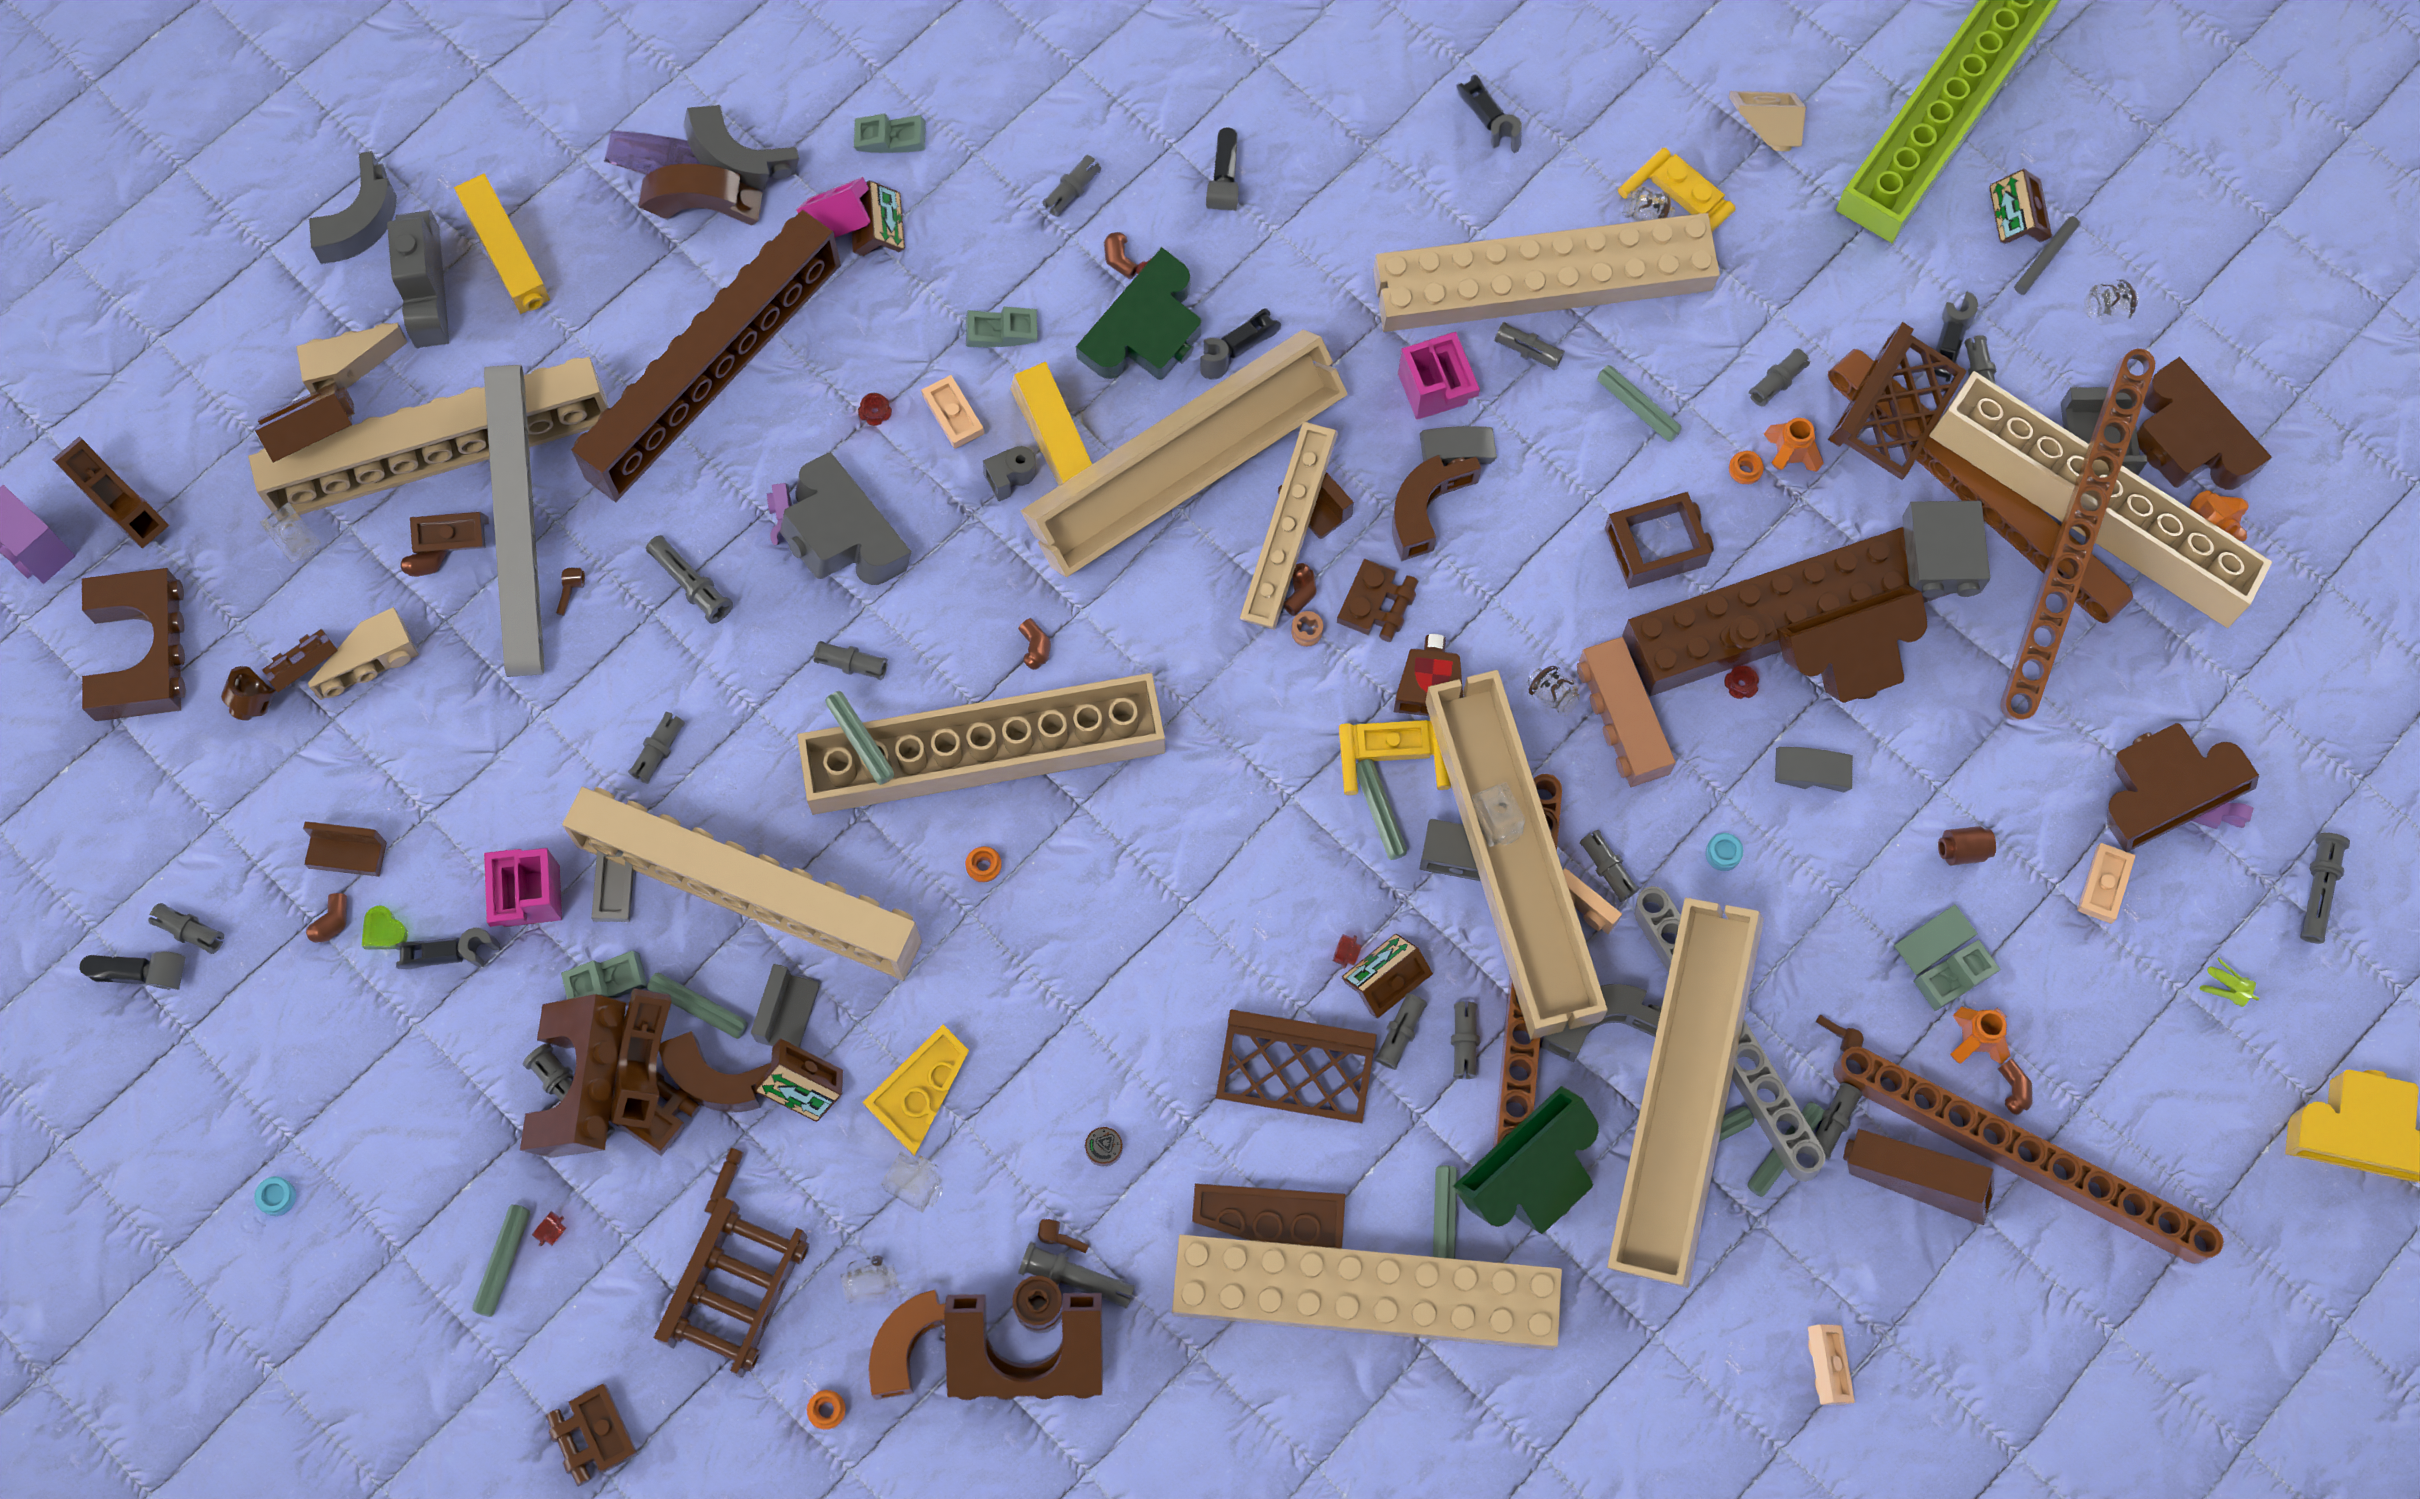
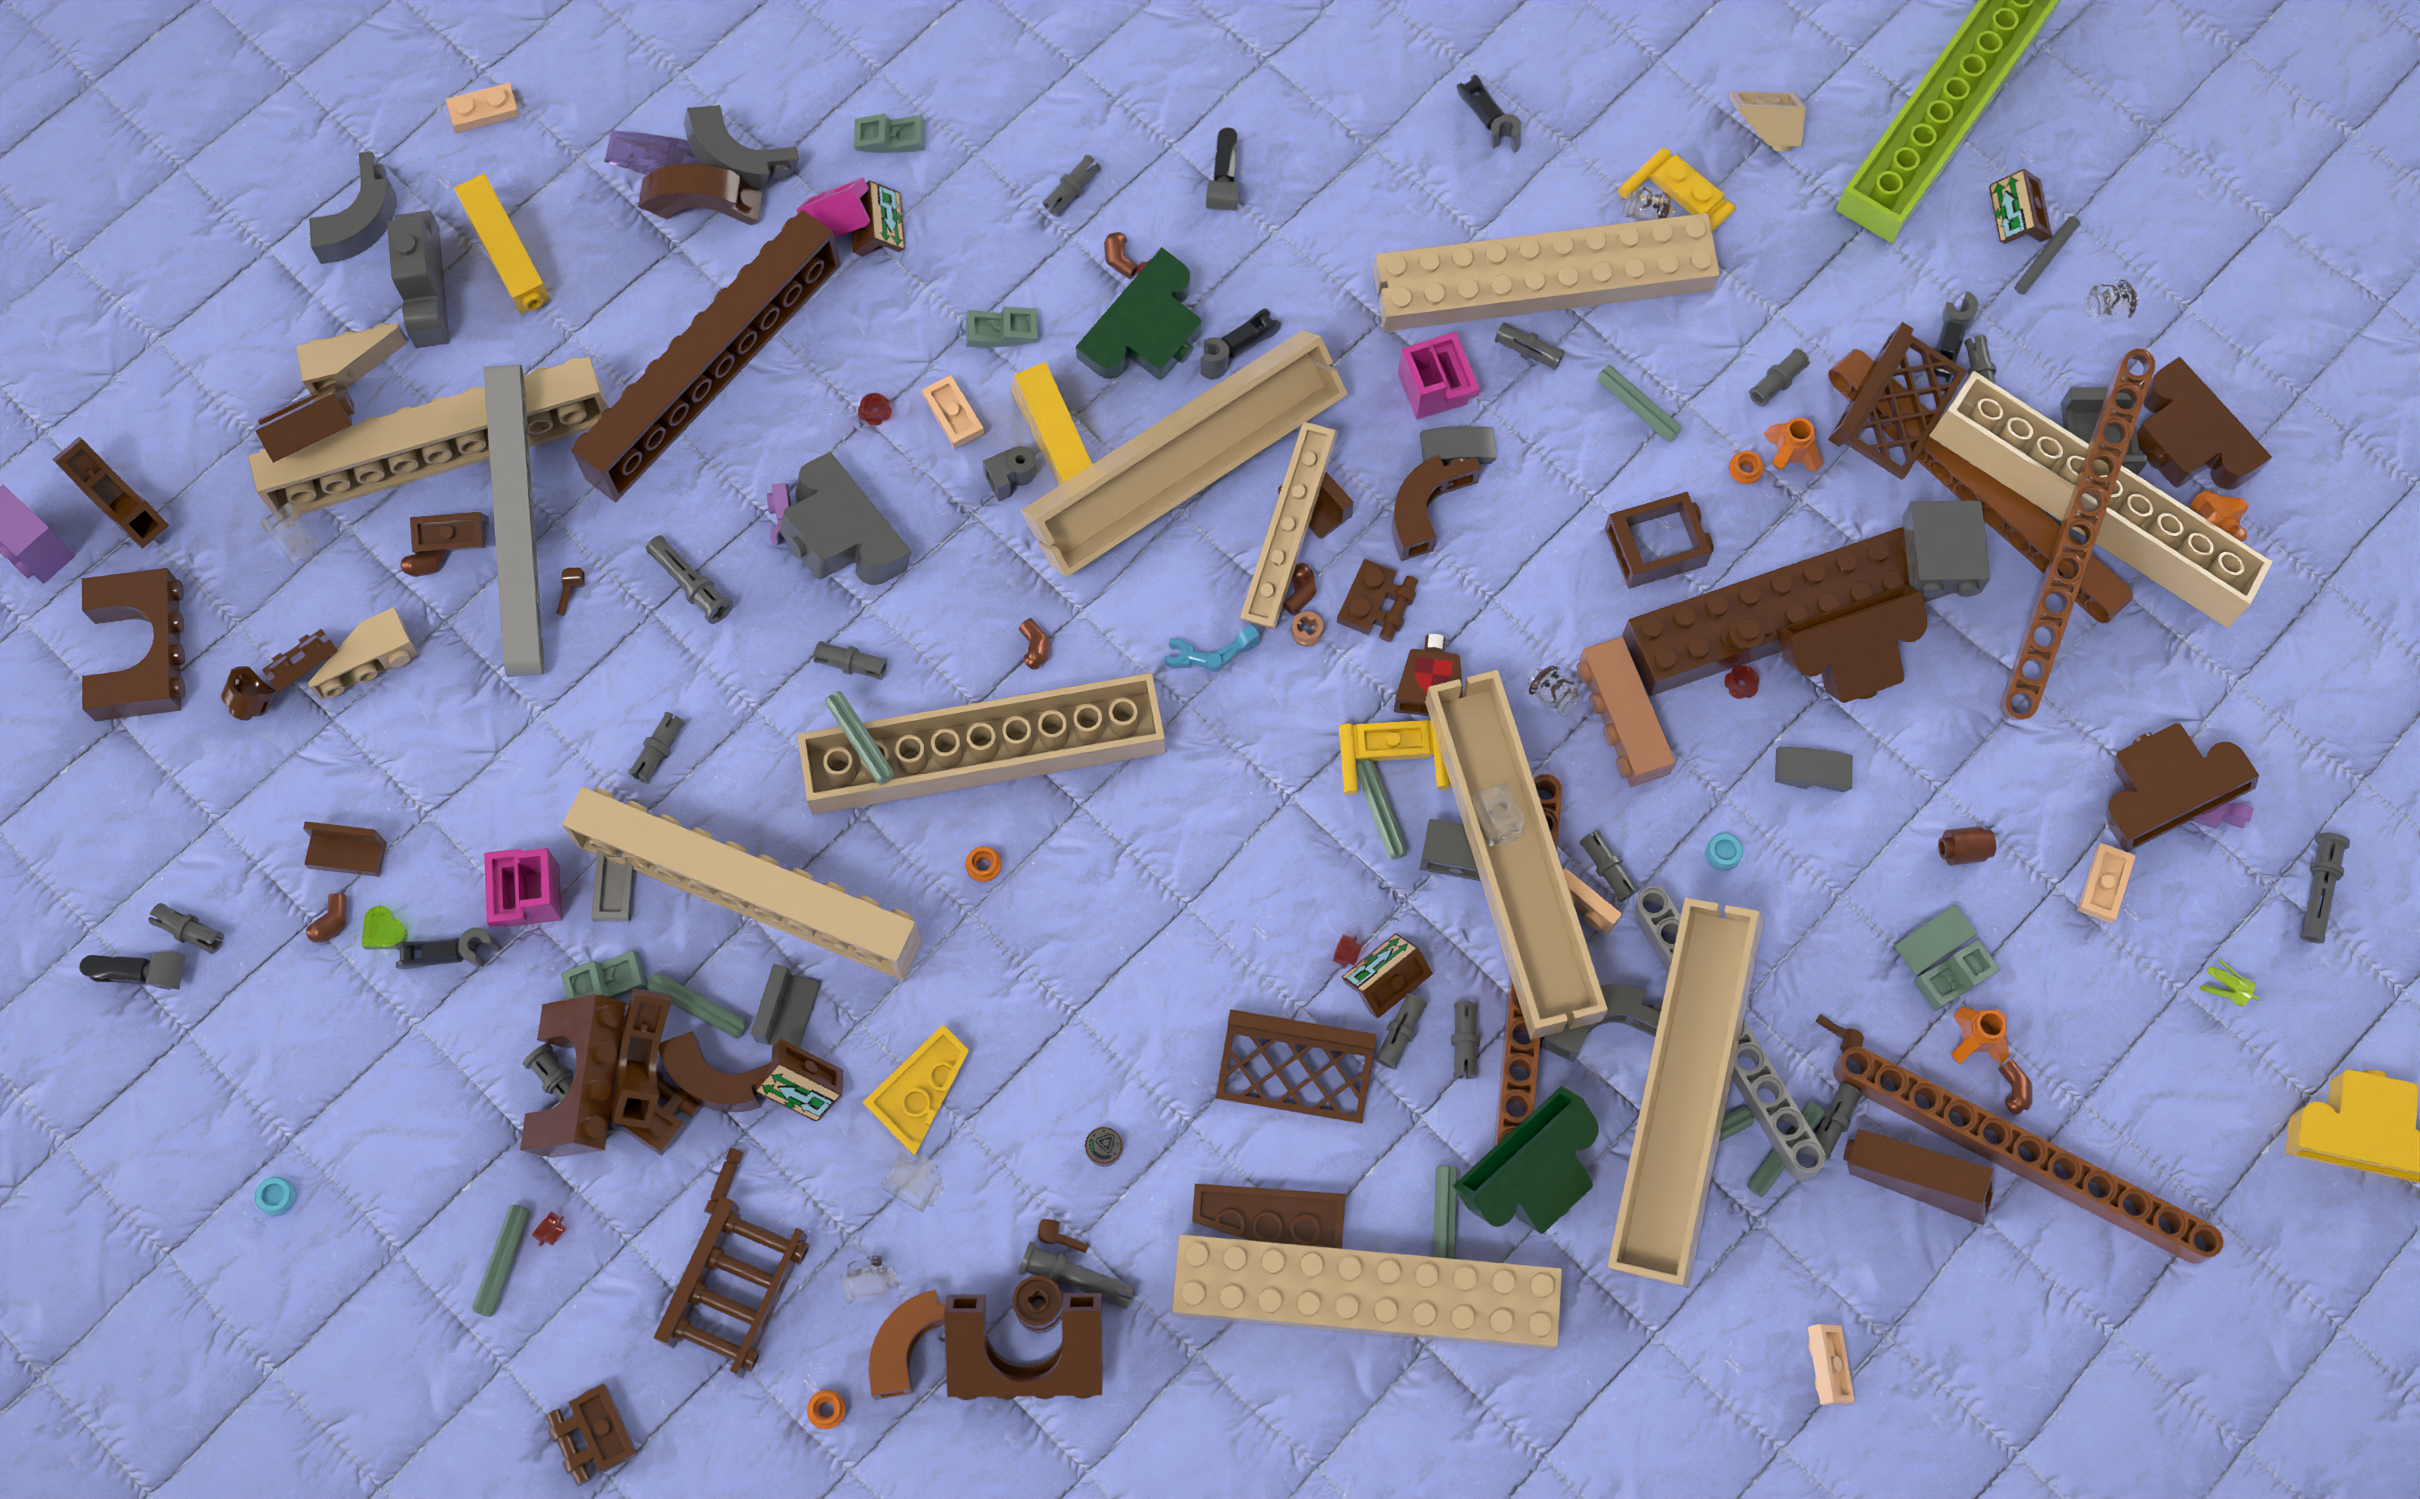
none -> light nougat plate [446,82,520,133]
none -> dark azure piece [1164,624,1261,672]

